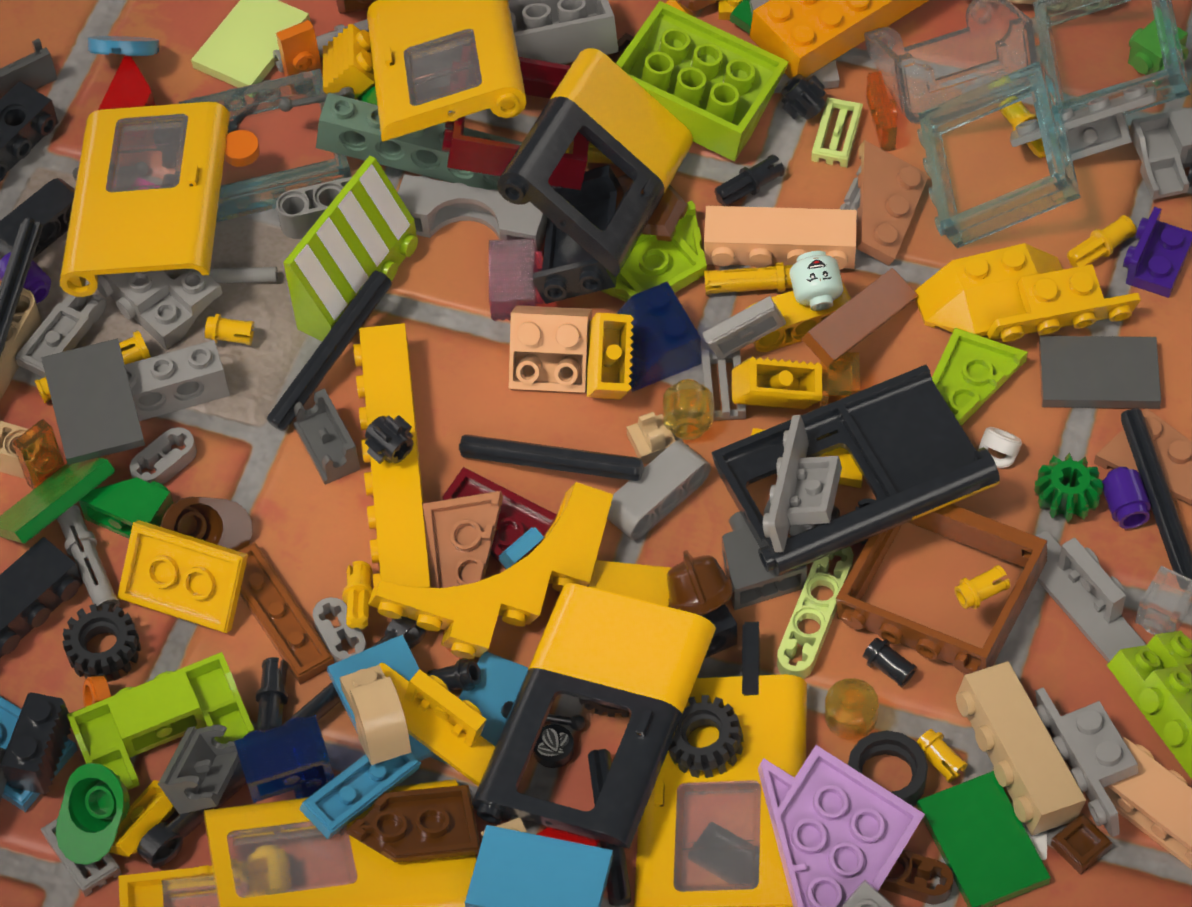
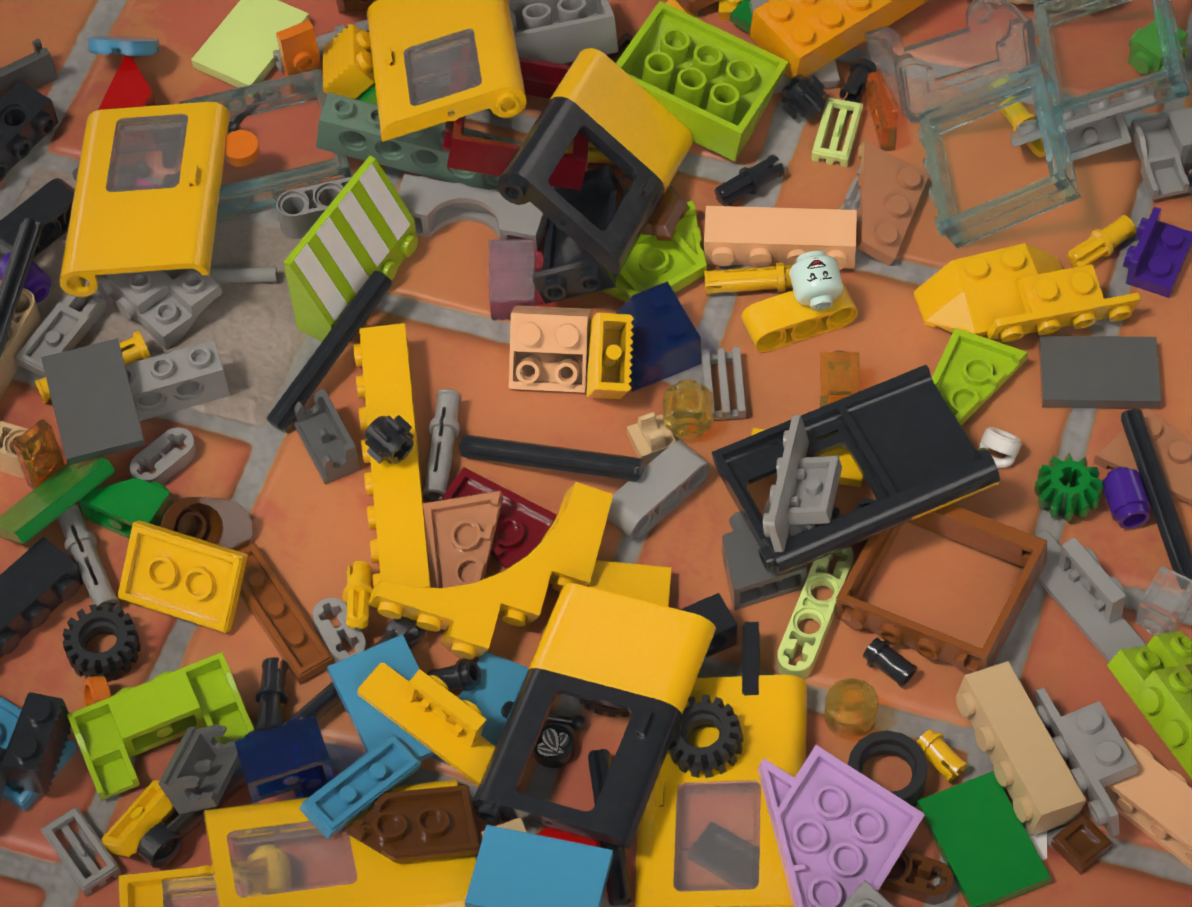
green piece [56,763,130,865] -> none
yellow pin [205,313,255,346] -> none
dark grey hinge [279,87,355,112] -> none
tan brick [340,665,412,765] -> none
dark azure tile [498,527,545,569] -> none
reddish brown piece [667,550,733,615] -> none
light grey tile [702,296,786,360] -> none
yellow brick [732,356,822,409] -> none
dark orange tile [801,268,918,368] -> none
yellow pin [954,565,1010,609] -> none
none -> light grey pin [422,389,462,502]
none -> black pin [839,58,877,103]

